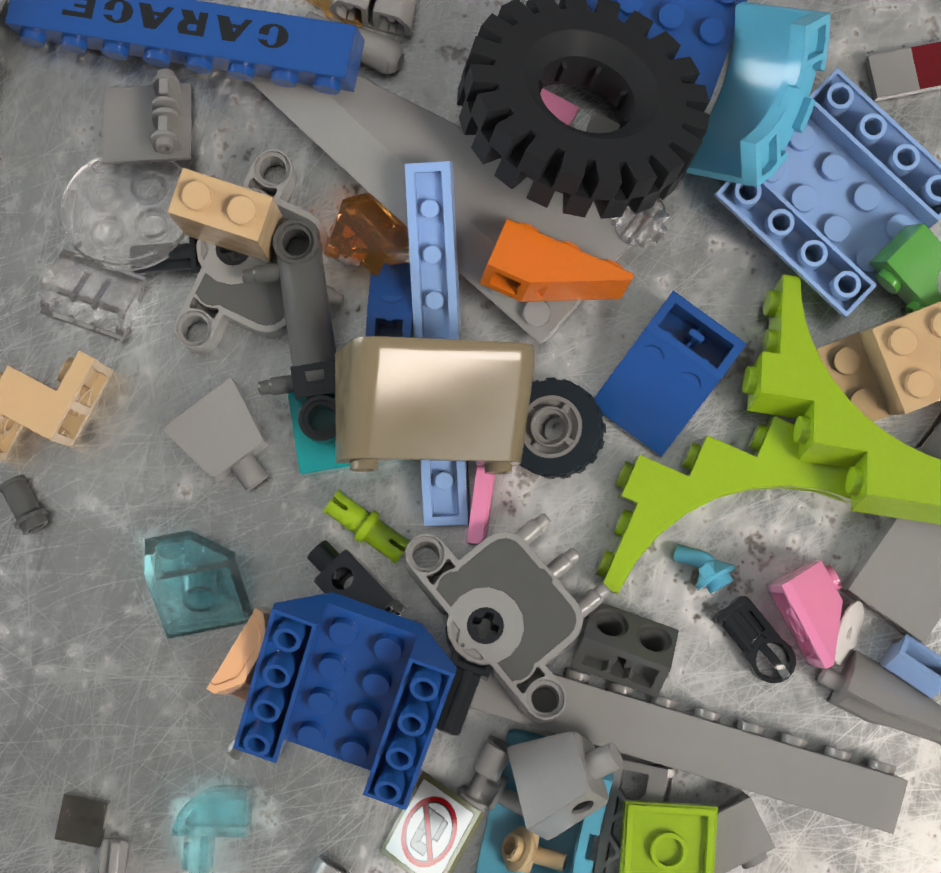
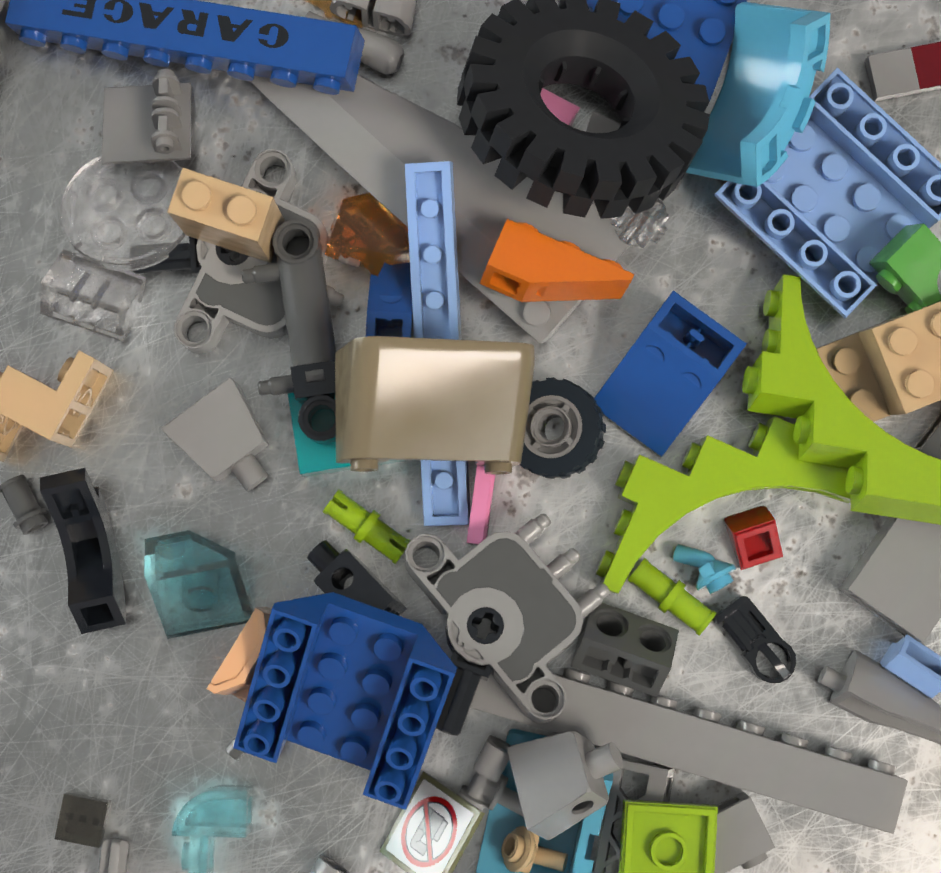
bright pink slope [765,560,843,669] -> none
white piece [834,600,864,666] -> none
none -> black arch [40,468,126,634]
none -> lime pin [628,558,716,636]
none -> red slope [724,506,783,570]

